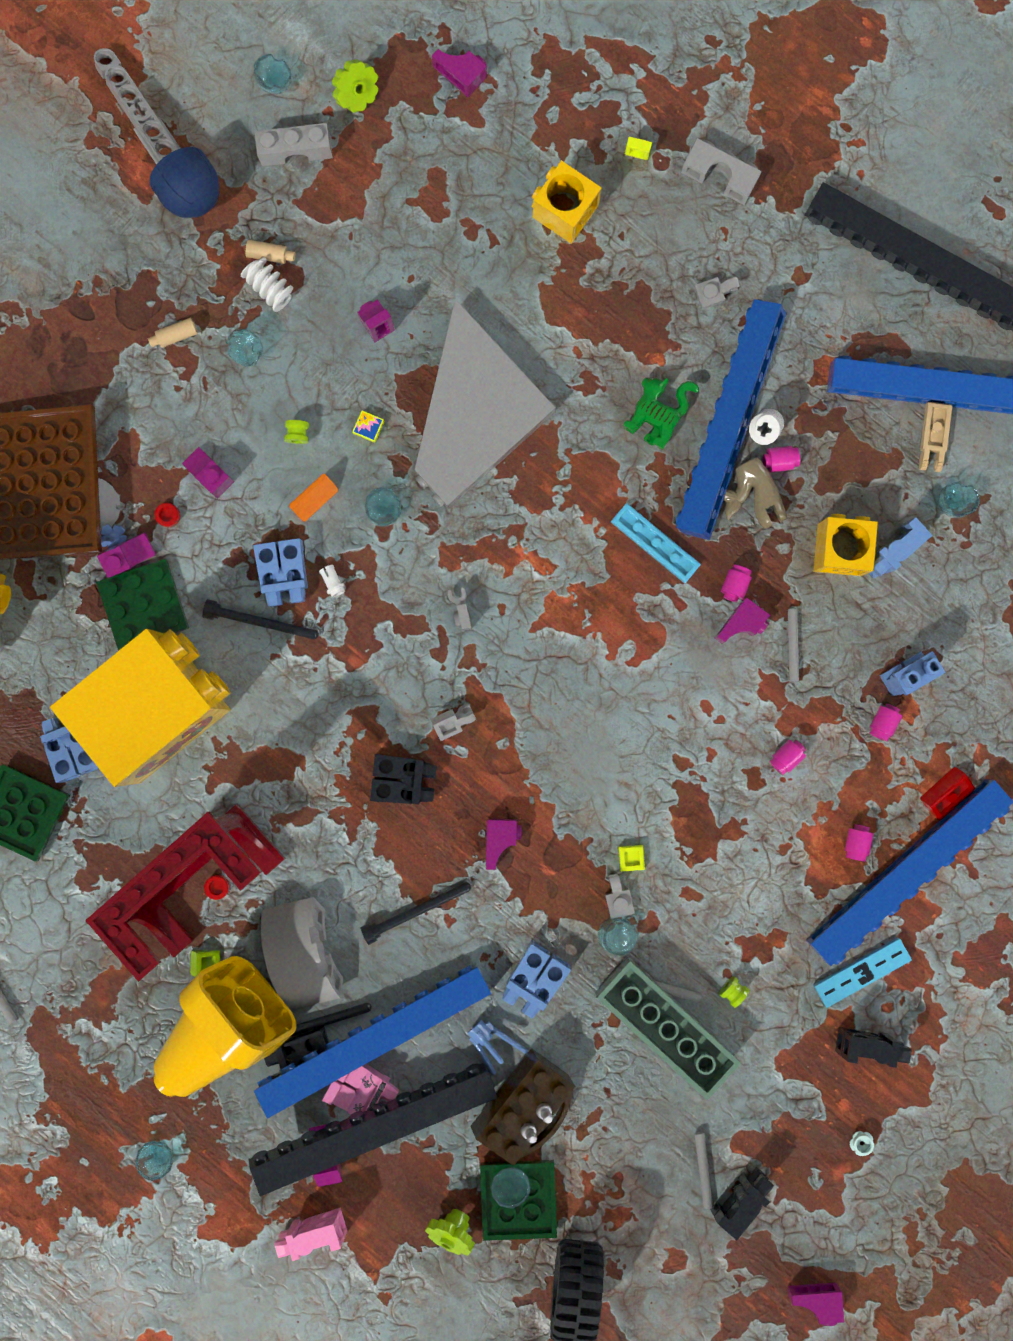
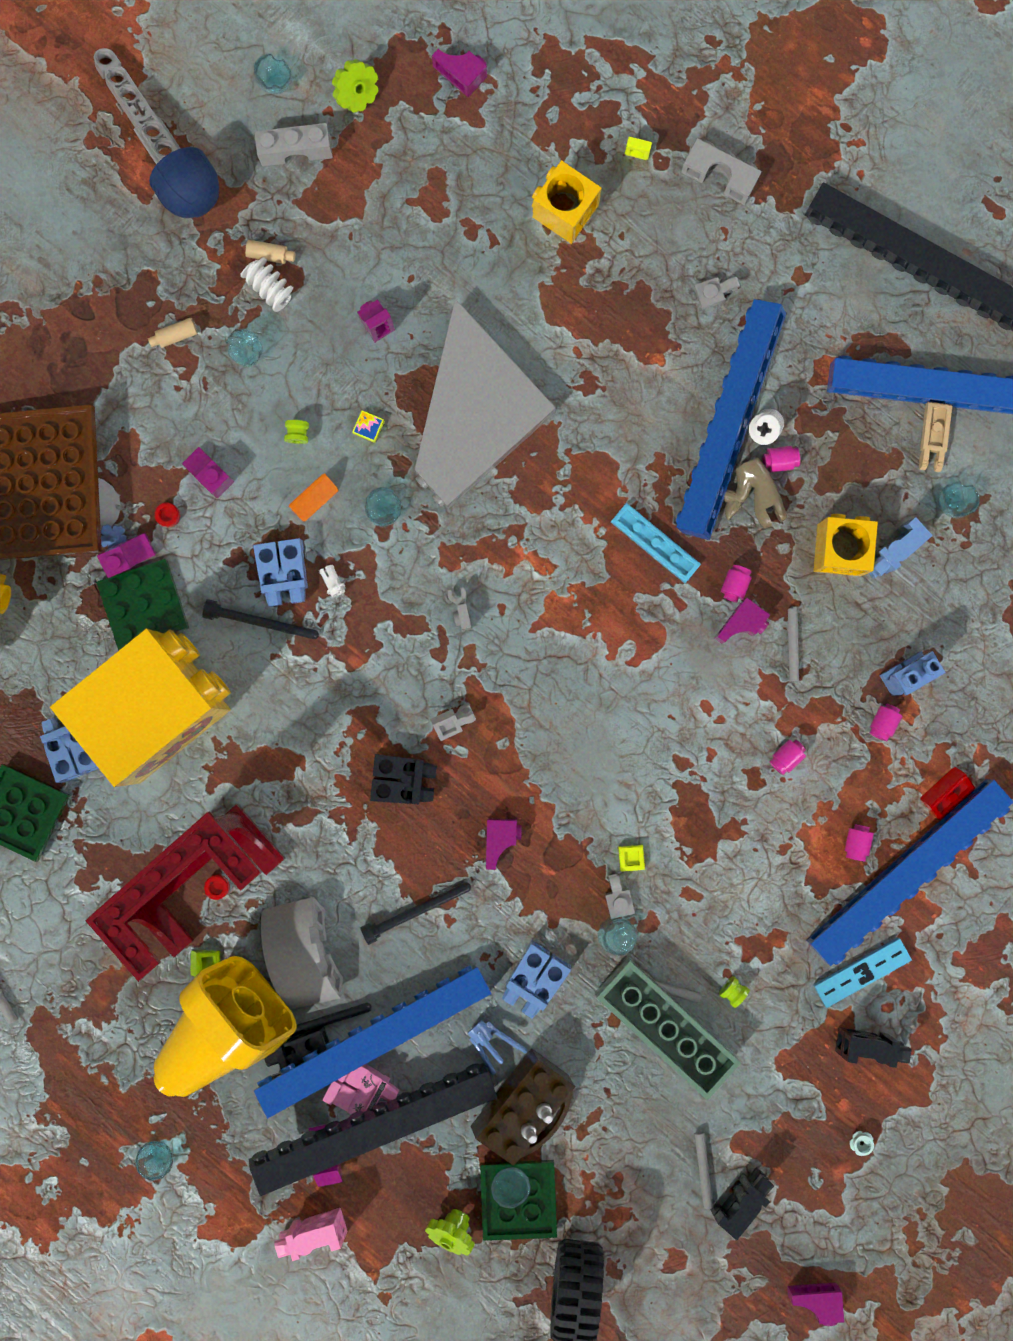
green animal [623,377,699,450] -> none

